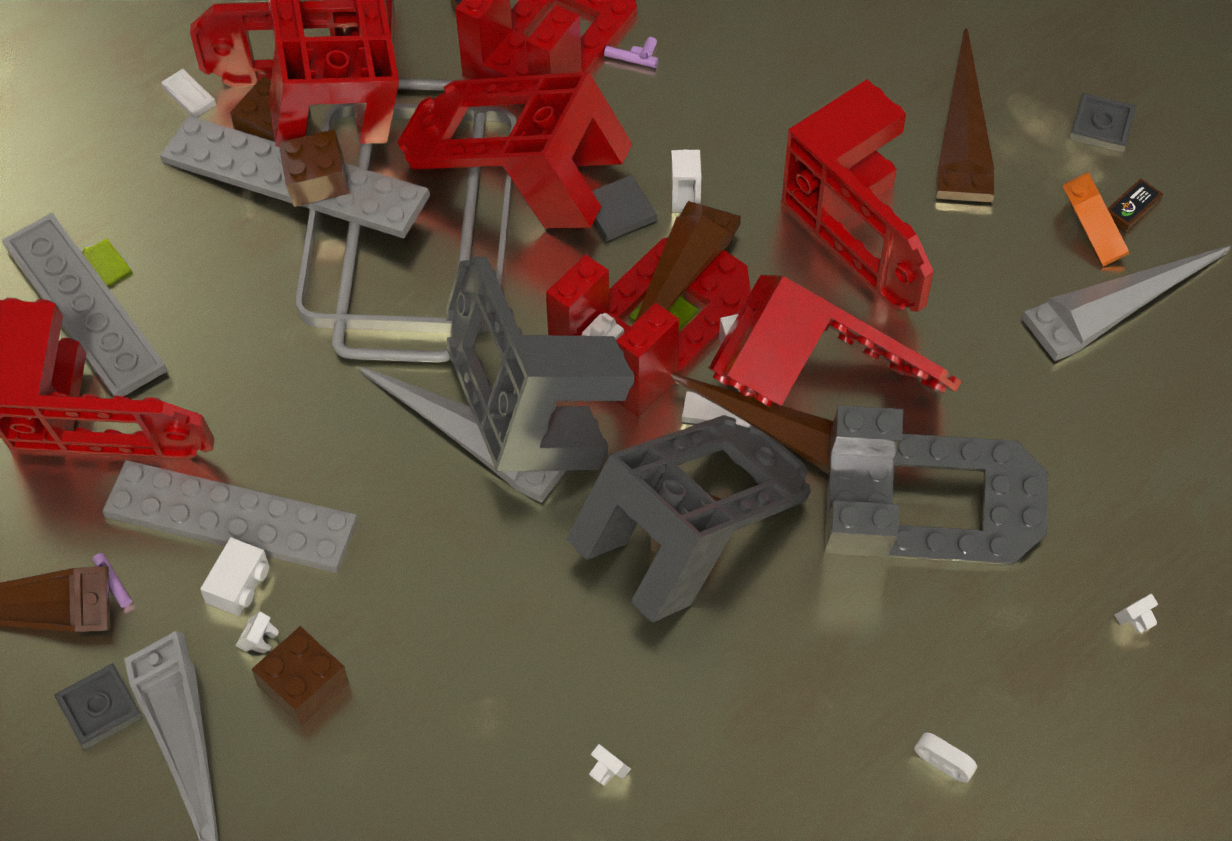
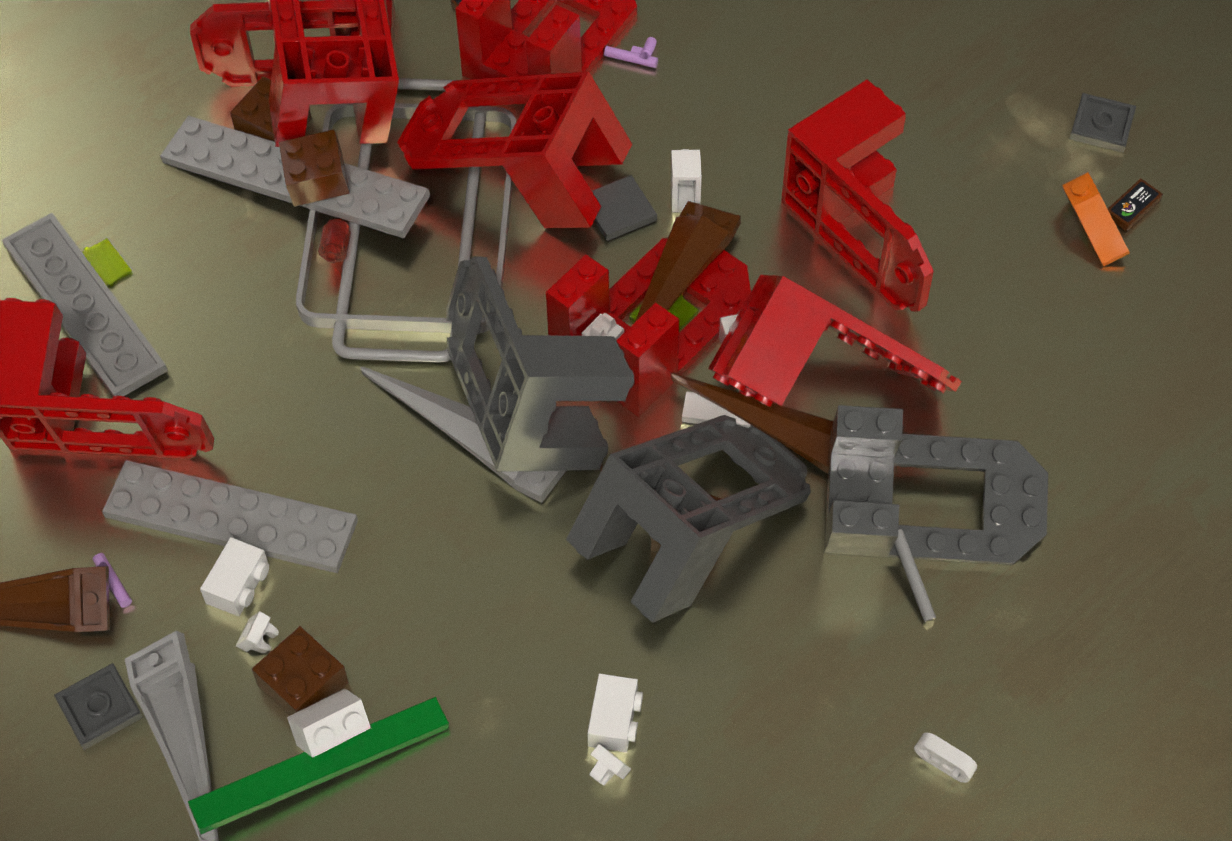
white tile [161,69,216,118] -> none
reddish brown plate [936,28,995,202] -> none
light grey plate [1021,246,1231,361] -> none
white tile [1114,593,1158,634] -> none
none -> green tile [188,697,449,835]
none -> white piece [287,689,371,758]
none -> clear red brick [318,219,351,263]
none -> white piece [587,674,643,753]
none -> light grey bar [894,529,936,622]

